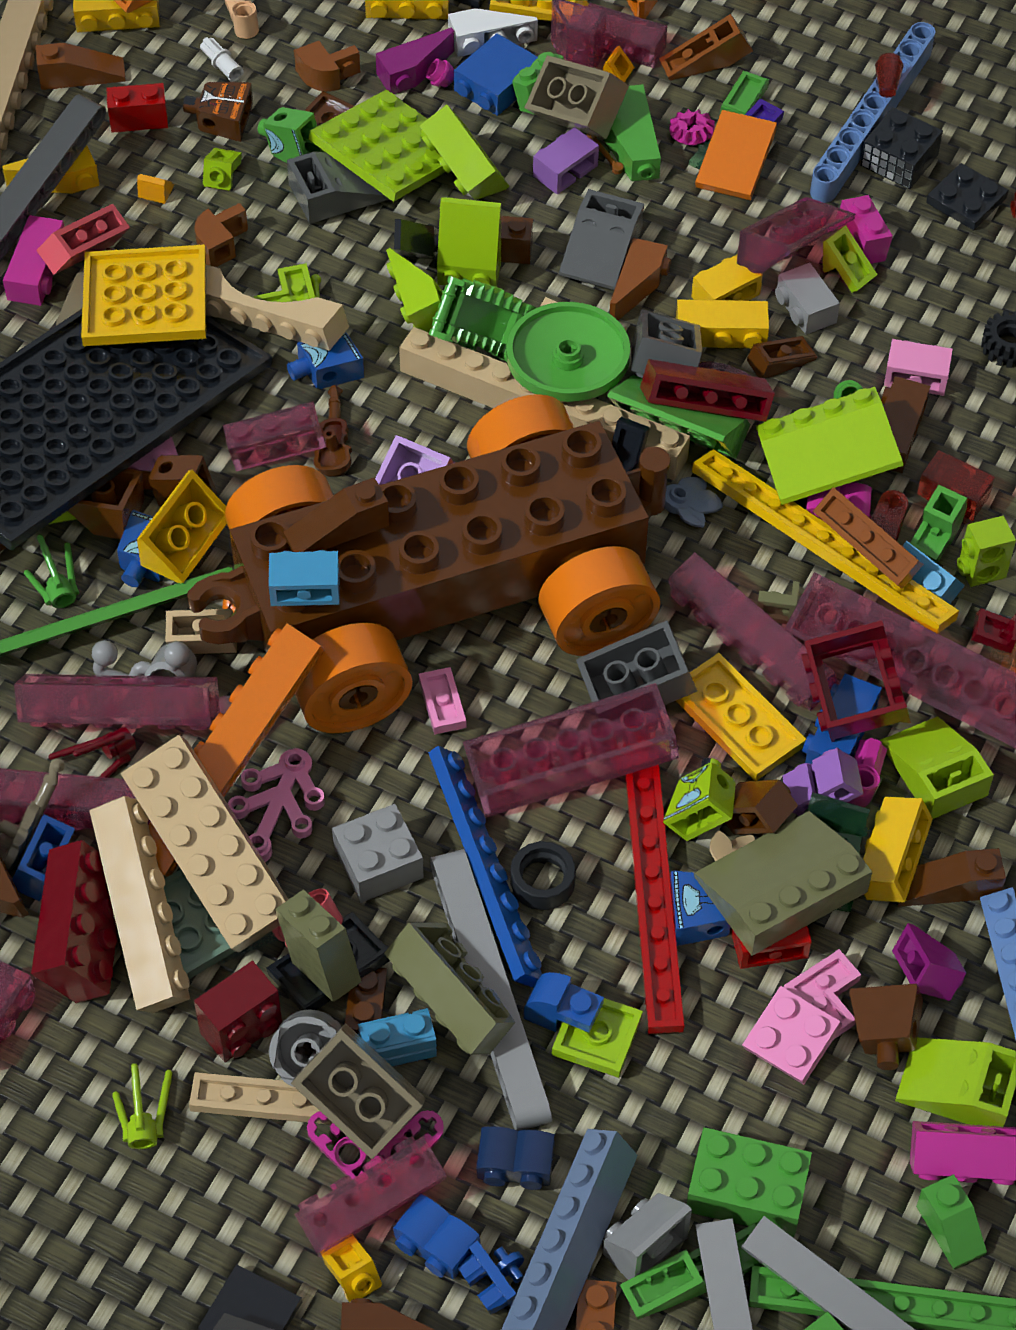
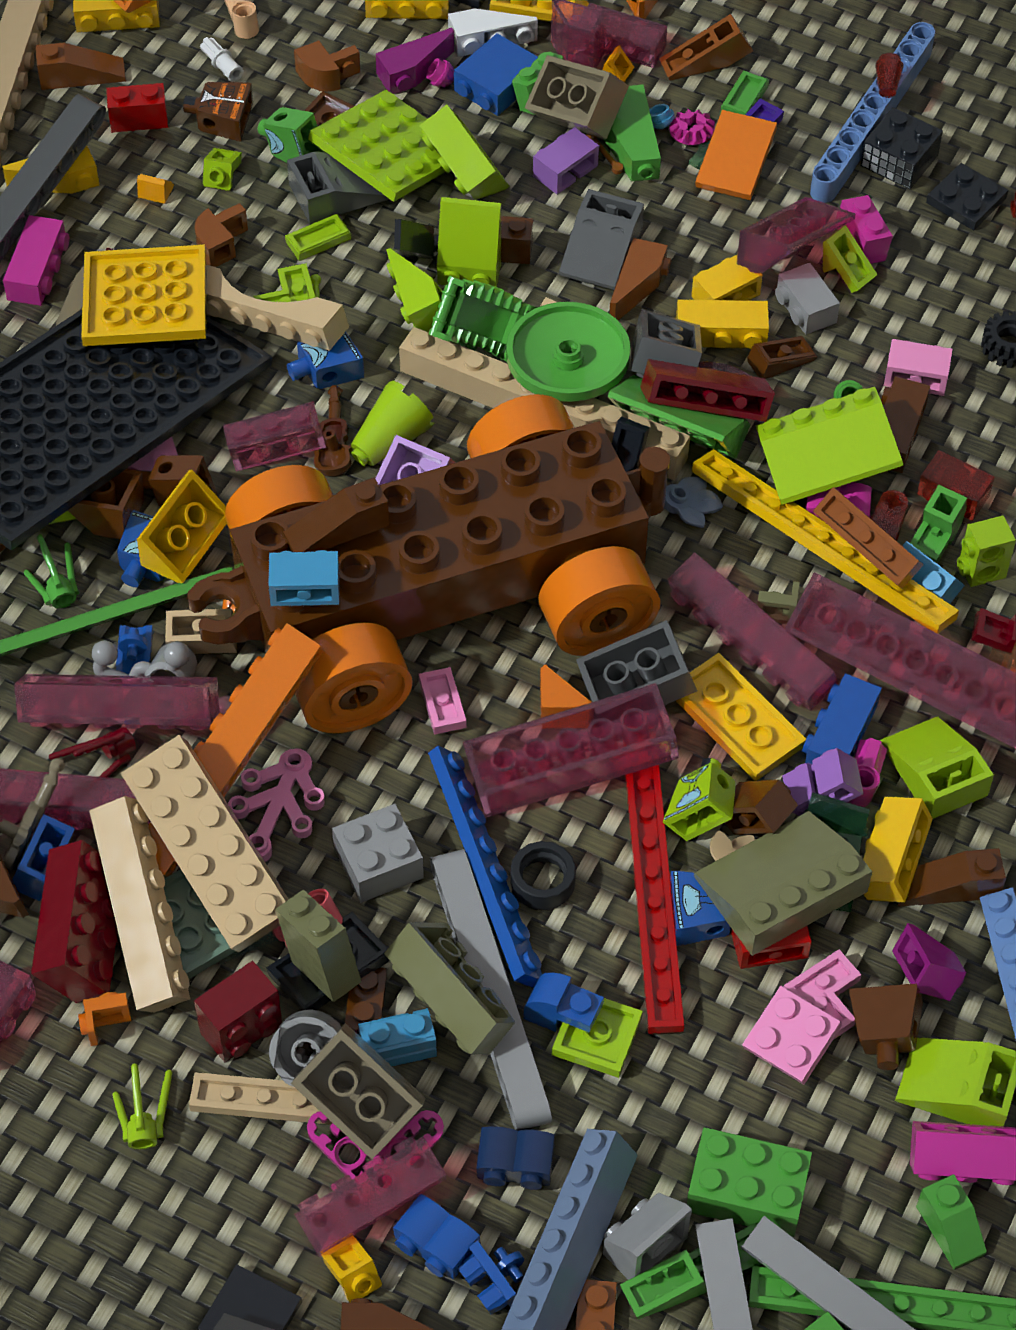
coral brick [36,204,130,275] -> none
dark red window [801,620,911,742] -> none
none -> orange bracket [78,992,131,1046]
none -> blue hips [116,625,153,674]
none -> lime tile [285,214,351,261]
none -> lime cone [351,381,435,466]
none -> orange slope [540,665,593,725]
none -> dark azure plate [649,104,675,129]

